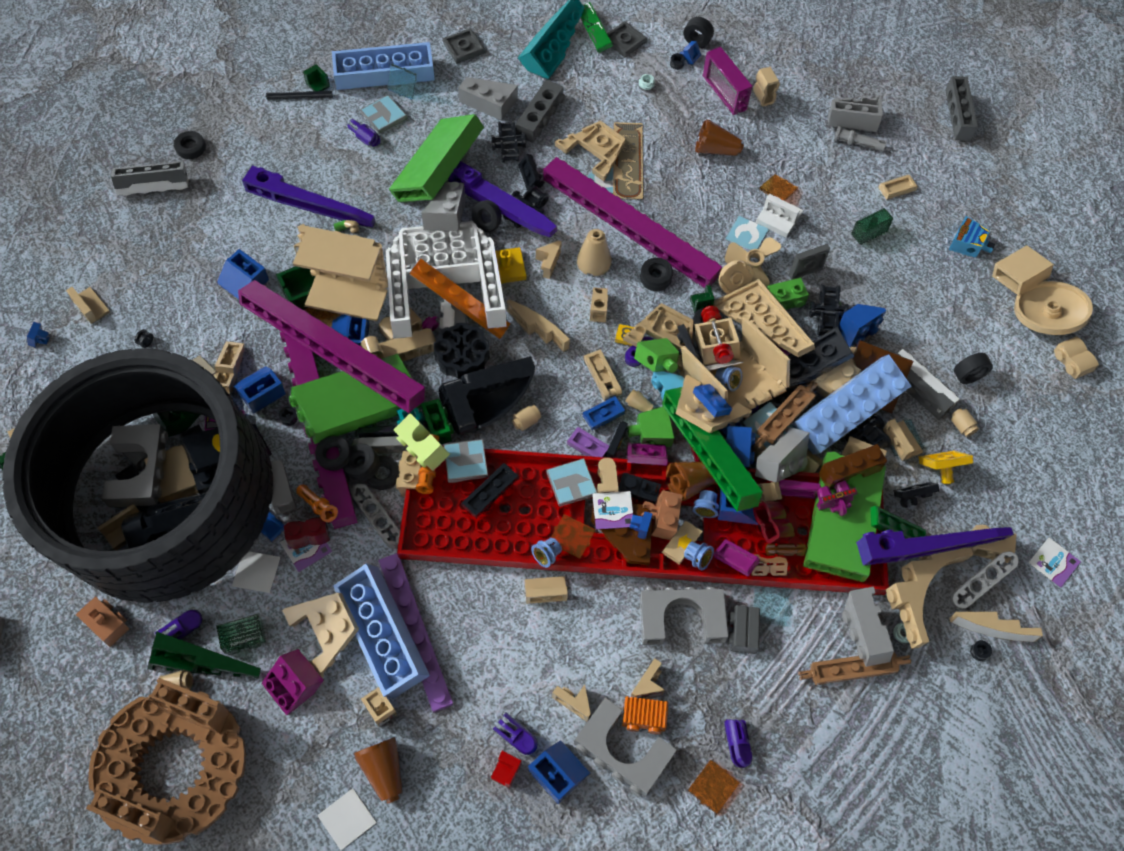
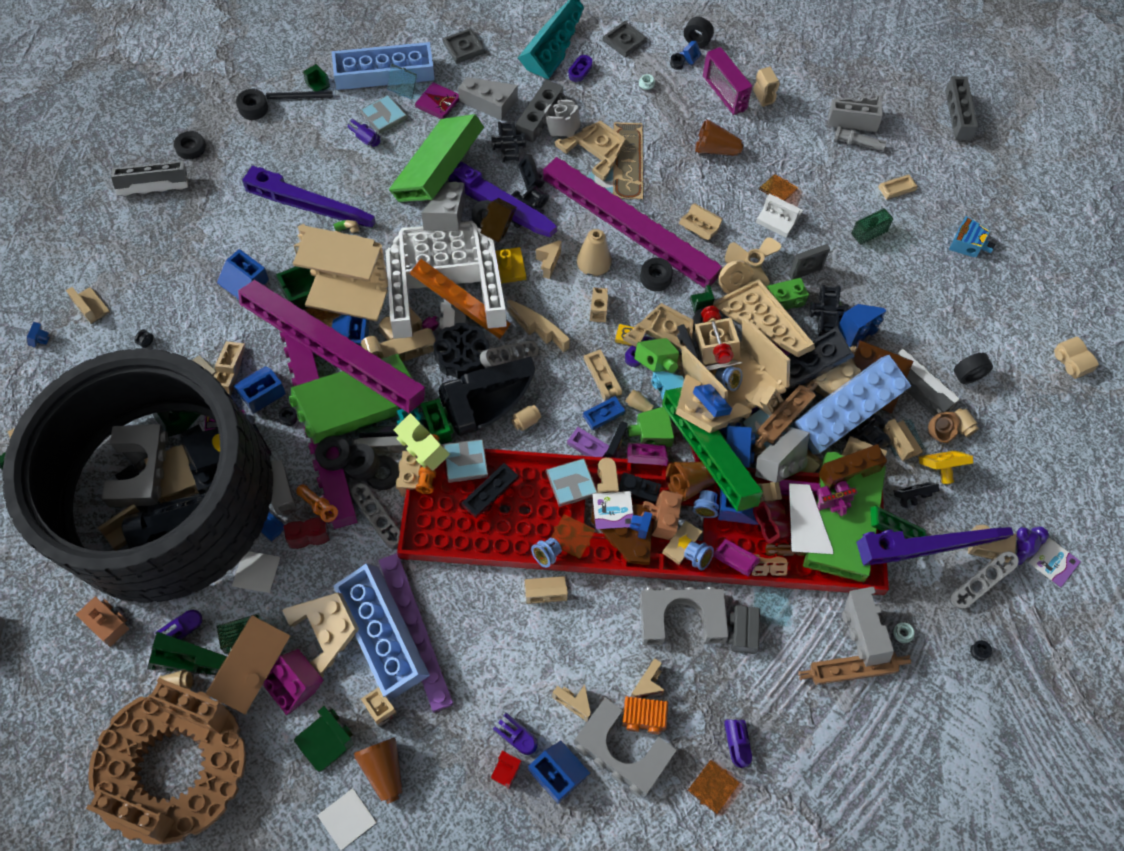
sticker [280,540,332,572] -> none
green tile [580,2,613,54] -> none
medium azure sticker [726,216,768,250] -> none
tan arch [886,547,974,649] -> none
tan slope [949,612,1043,642] -> none
tan brick [992,245,1054,296] -> none
tan dish [1014,281,1093,335] -> none
none -> medium nougat brick [206,615,290,714]
none -> black tyre [236,89,268,120]
none -> dark green bracket [294,706,354,772]
none -> magenta tile [415,82,459,119]
none -> dark brown brick [480,198,517,242]
none -> light grey beam [480,341,538,367]
none -> light grey brick [544,100,581,137]
none -> dark purple plate [568,55,593,82]
none -> tan bracket [679,203,723,240]
none -> tan slope [751,385,784,416]
none -> white sticker [789,483,833,554]
none -> medium nougat hair [927,412,960,443]
none -> dark purple animal [1016,526,1049,565]

